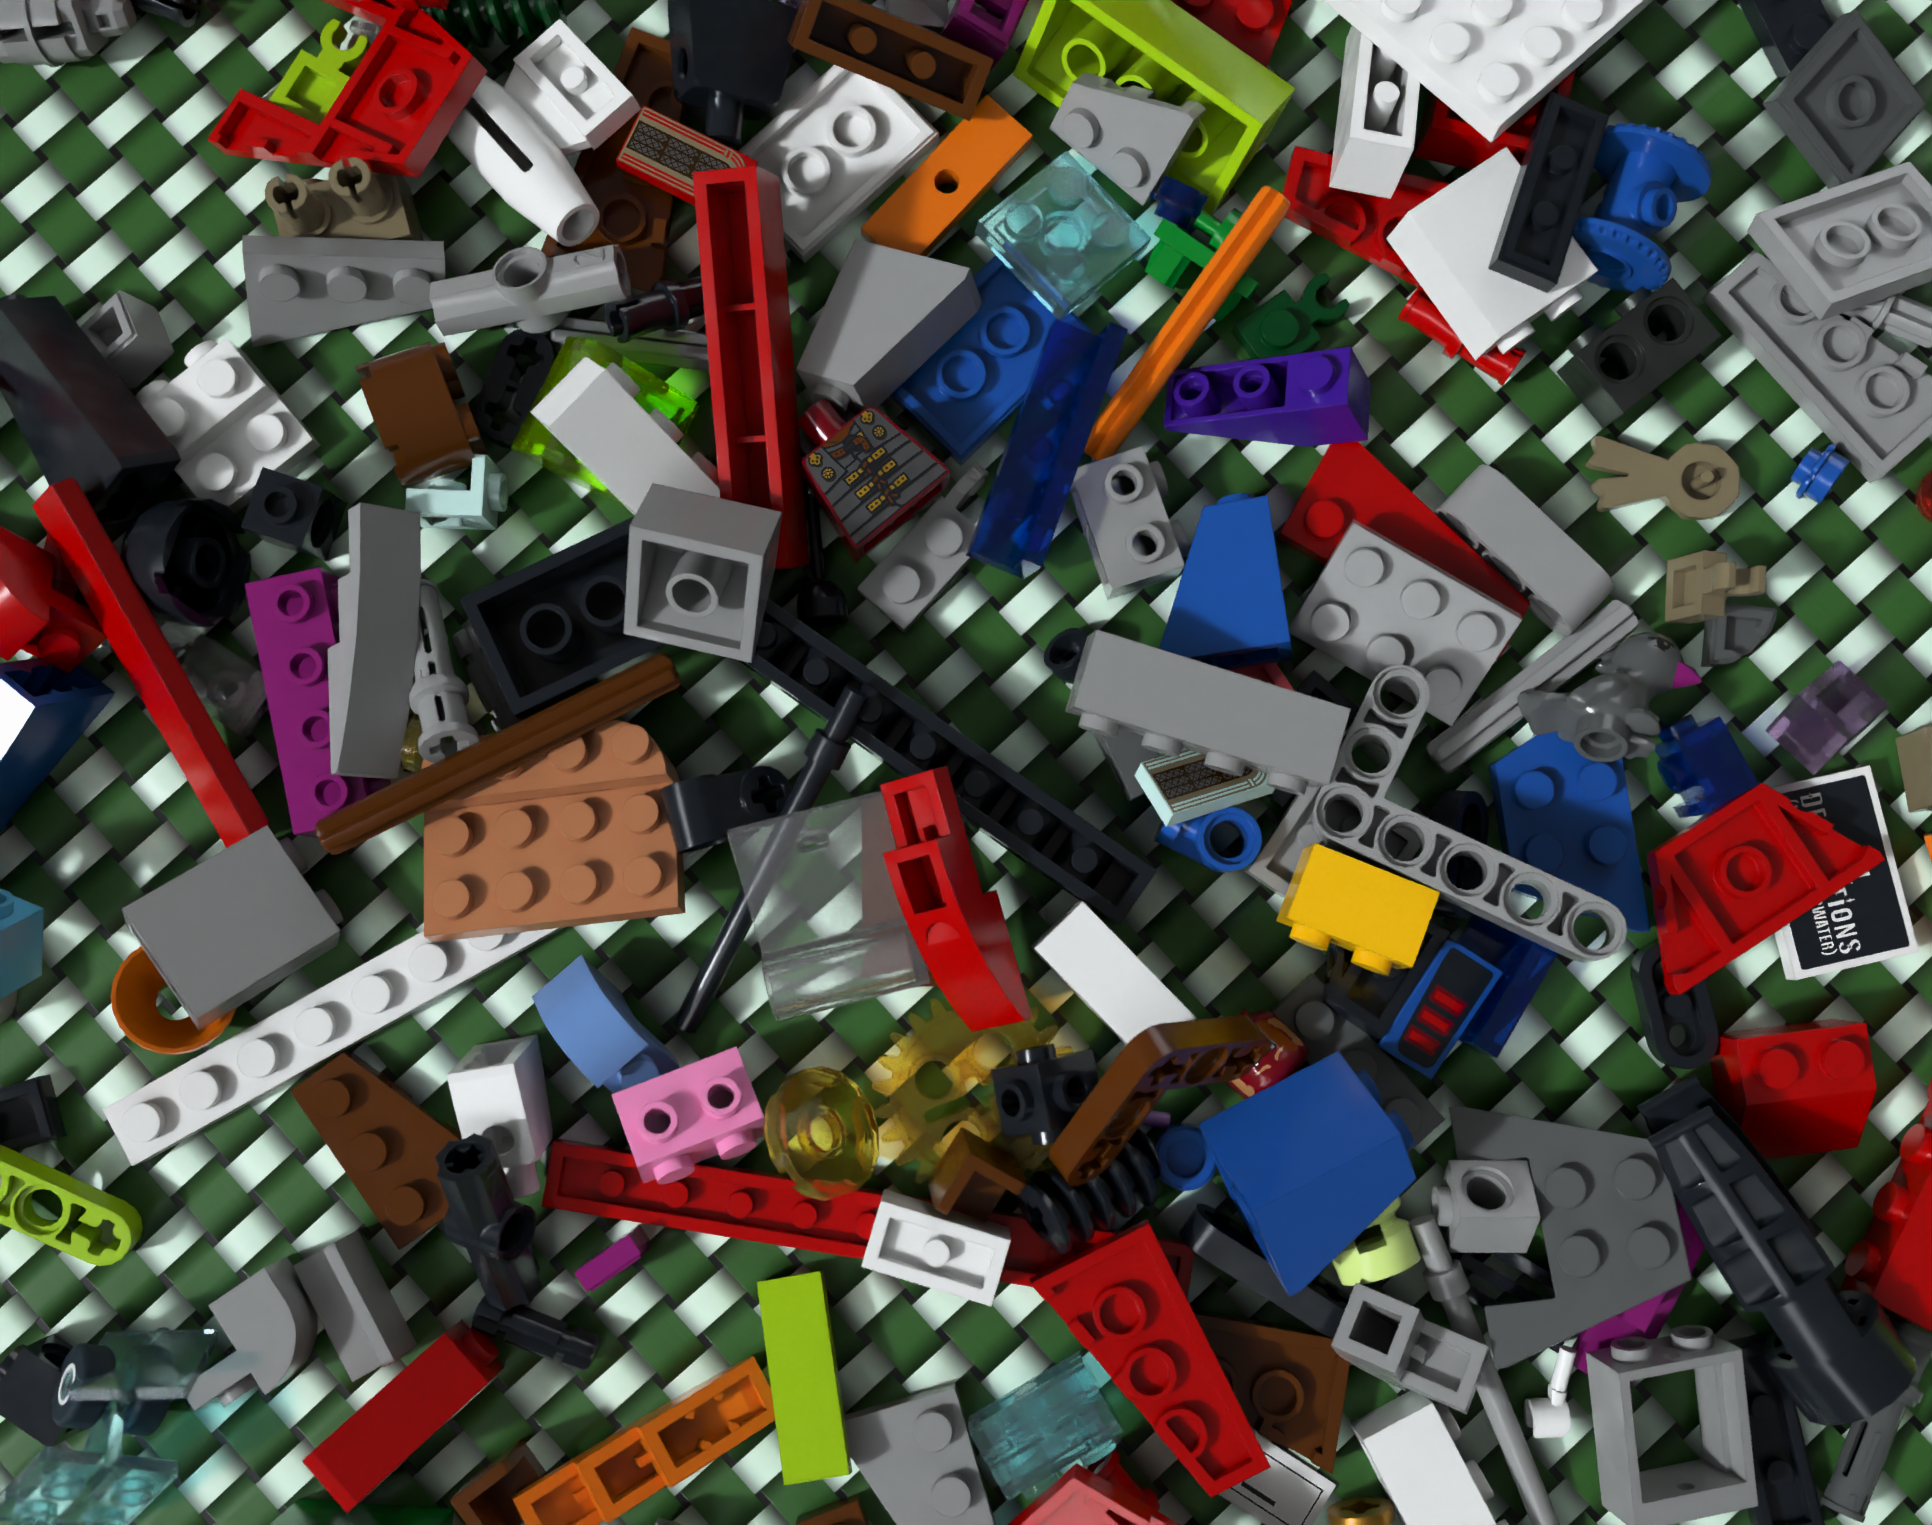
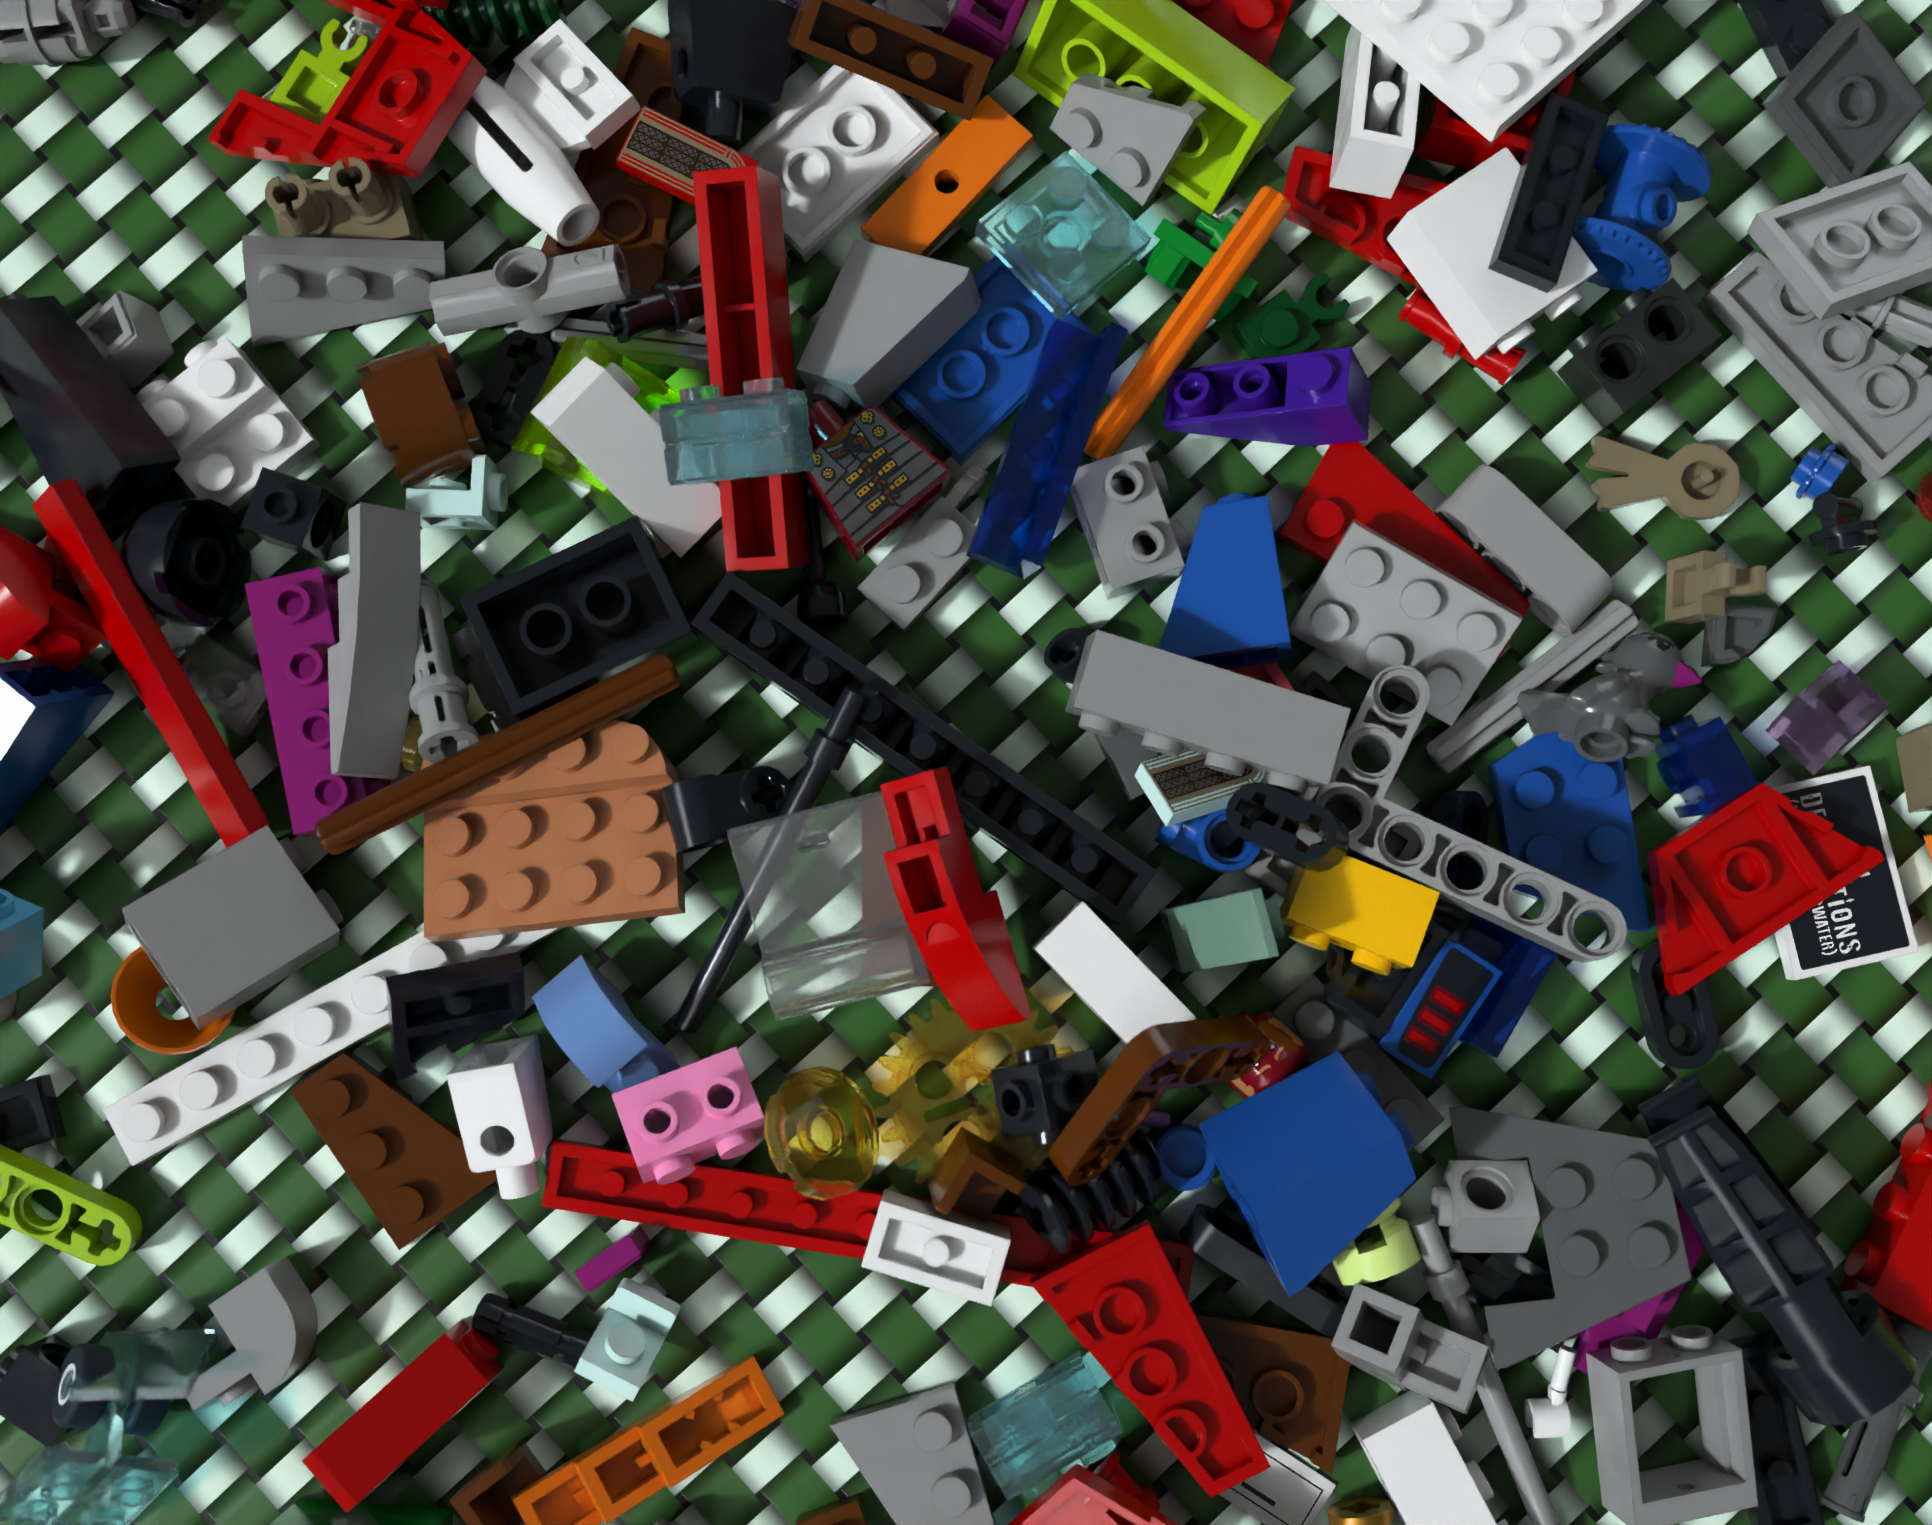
light grey panel [293,1230,417,1382] -> none
black piece [435,1134,543,1311] -> none
light grey slope [623,483,782,663] -> none
lime tile [757,1271,852,1486] -> none
clear blue plate [1149,176,1209,229] -> none
red slope [1710,1019,1877,1160] -> none
none -> black wing [385,952,525,1080]
none -> light aqua bracket [574,1278,681,1402]
none -> clear light blue brick [659,378,814,486]
none -> sand green slope [1159,888,1284,973]
none -> black beam [1226,782,1350,872]
none -> black plate [1809,493,1879,555]

